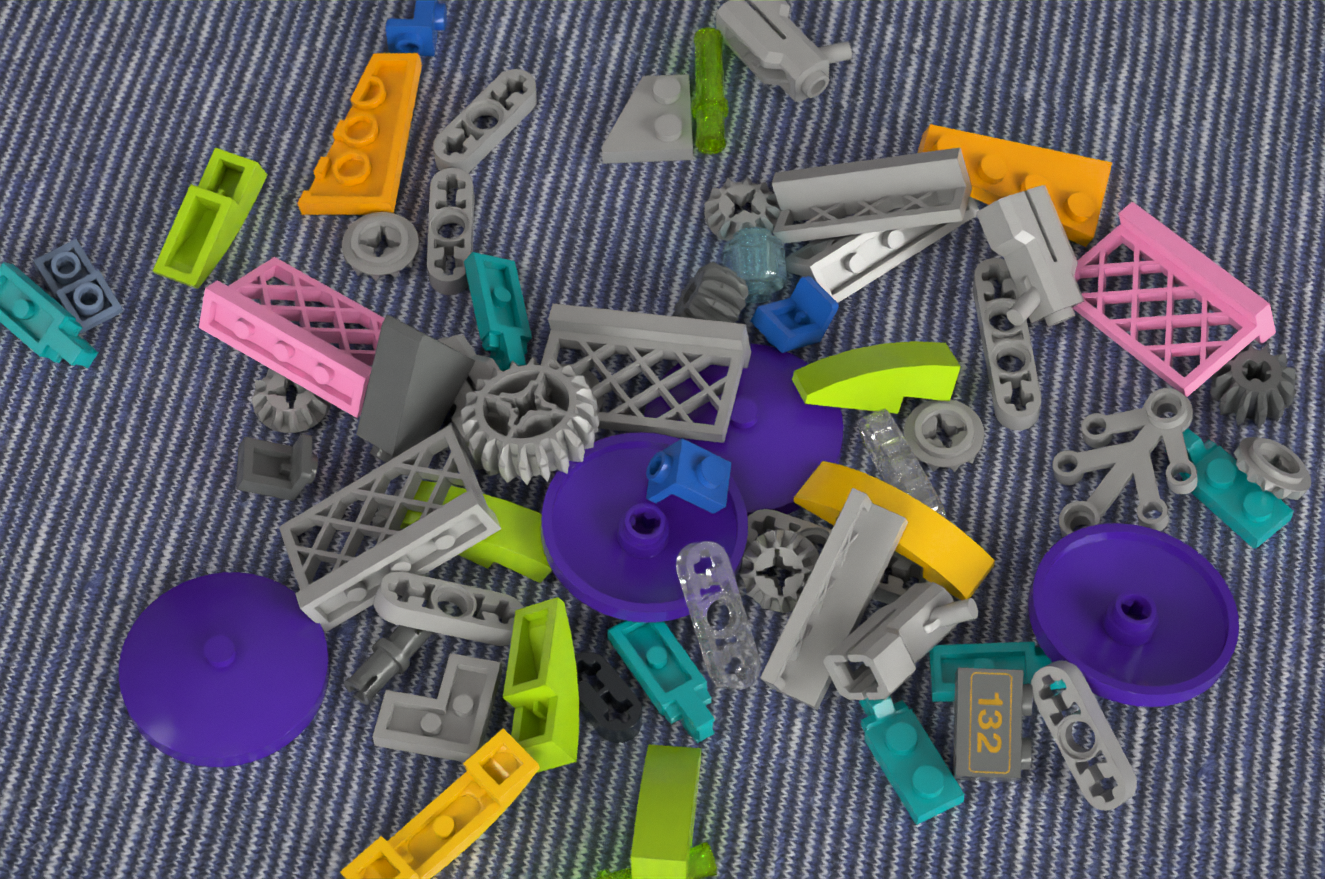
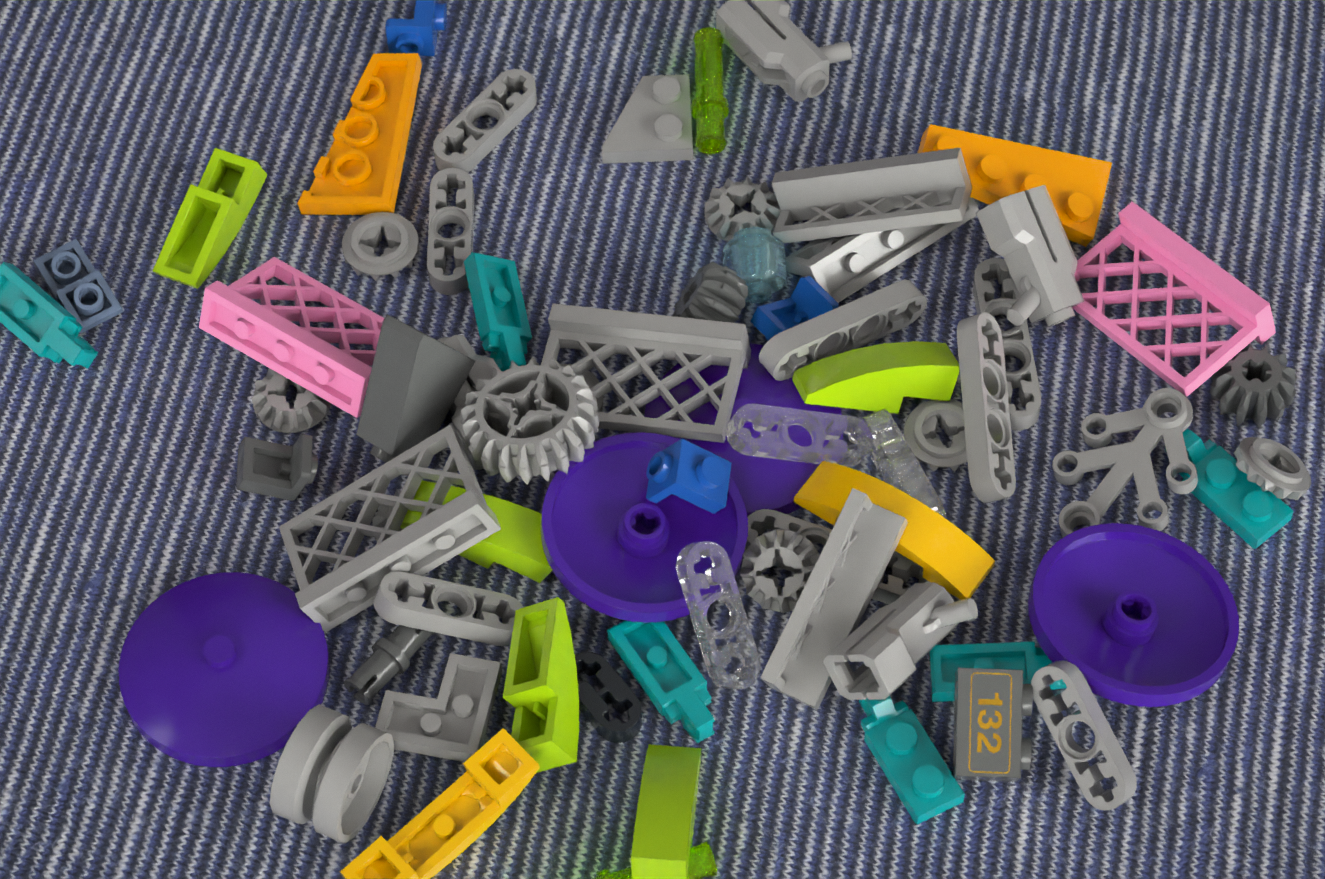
none -> light grey wheel [269,704,394,843]
none -> clear beam [726,403,874,467]
none -> light grey beam [759,279,927,381]
none -> light grey beam [957,312,1016,503]

